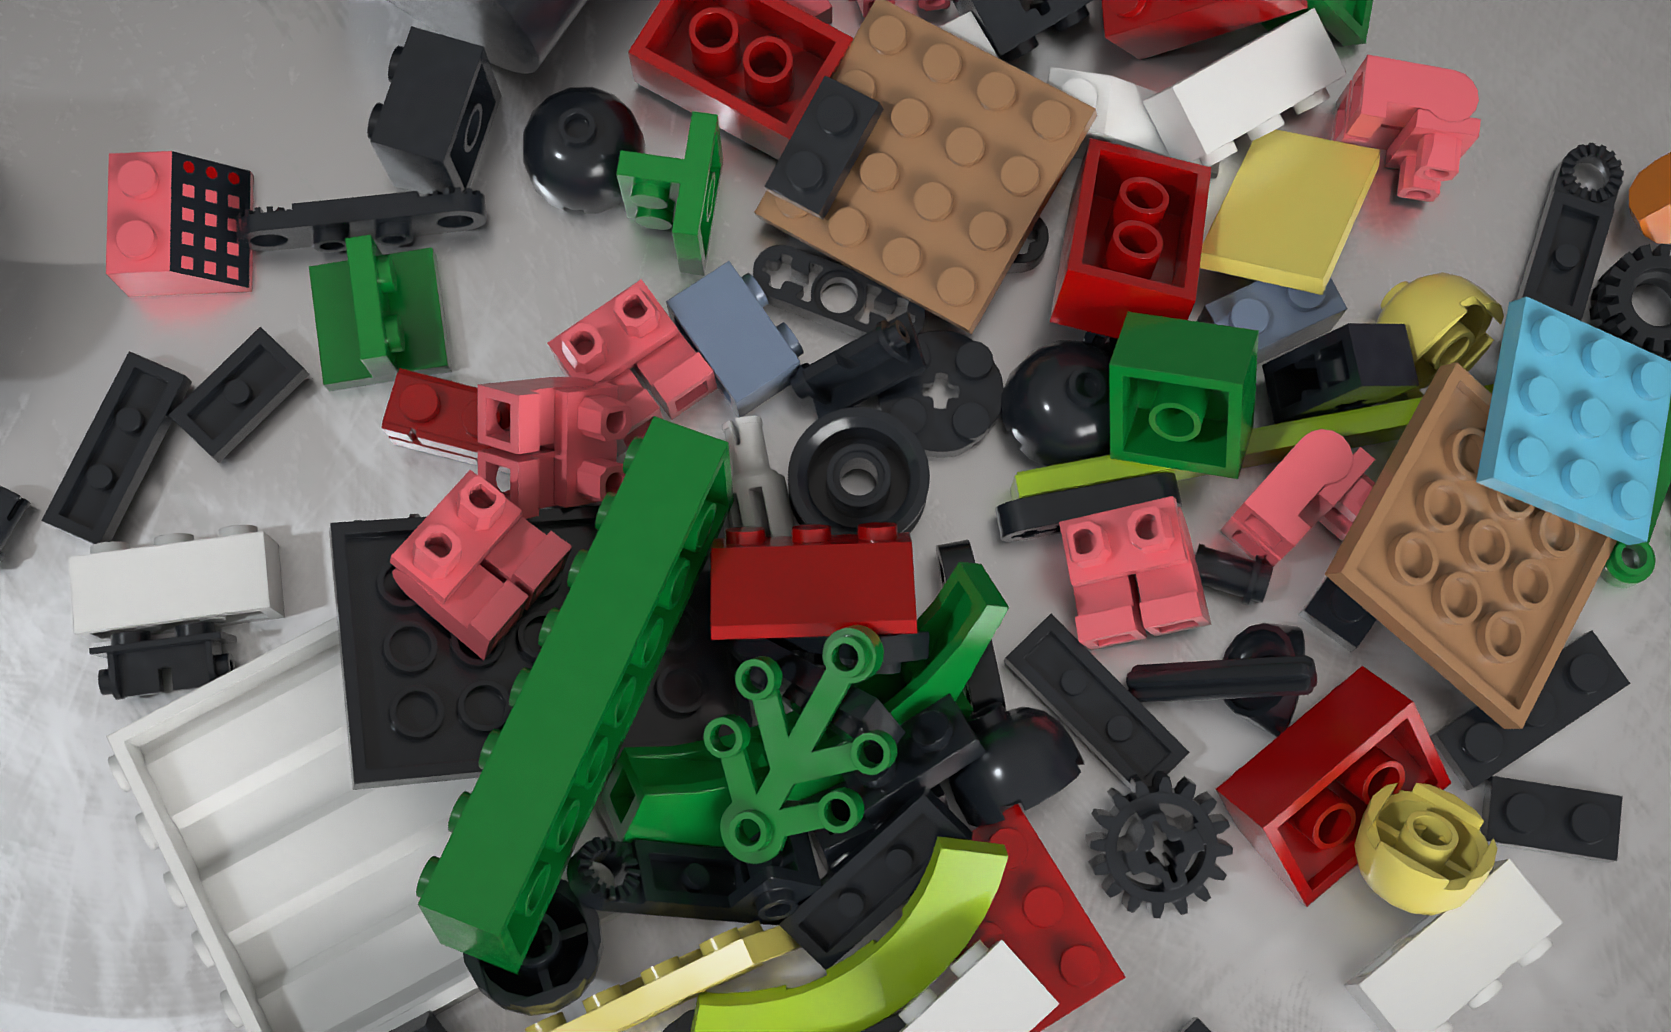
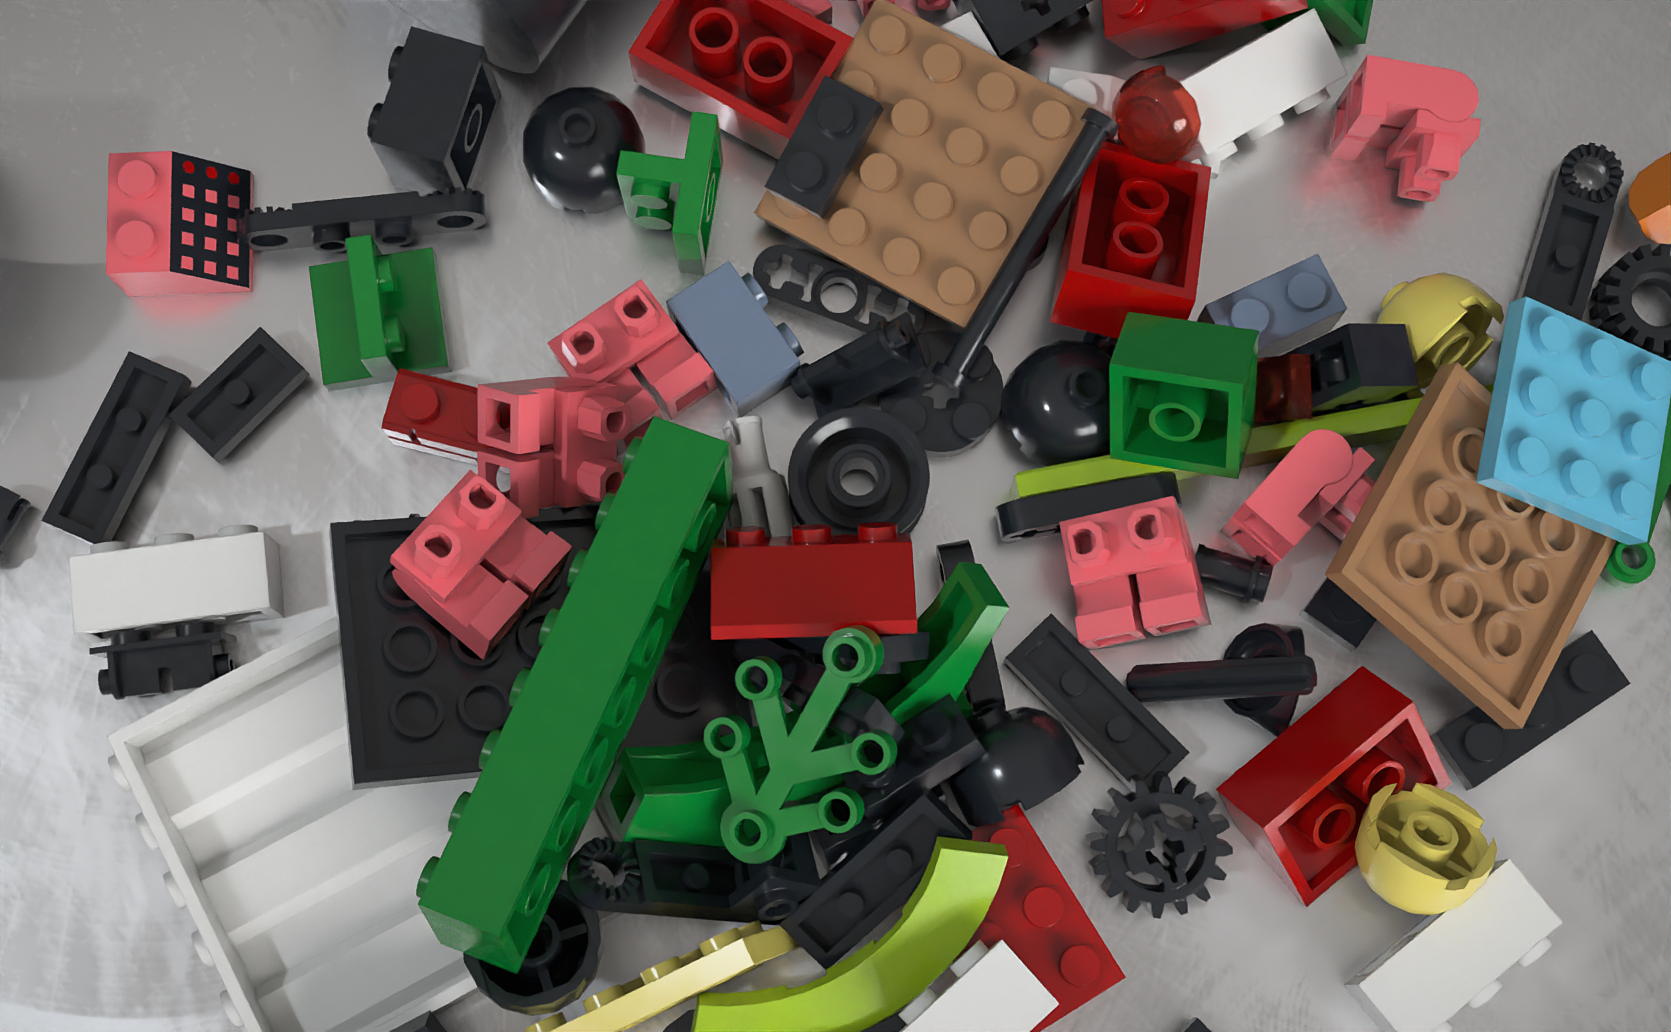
light yellow tile [1200,129,1380,295] -> none
black plate [1480,776,1623,863] -> none
none -> black bar [931,108,1120,391]
none -> clear red hair [1111,65,1202,164]
none -> clear red plate [1254,354,1313,423]

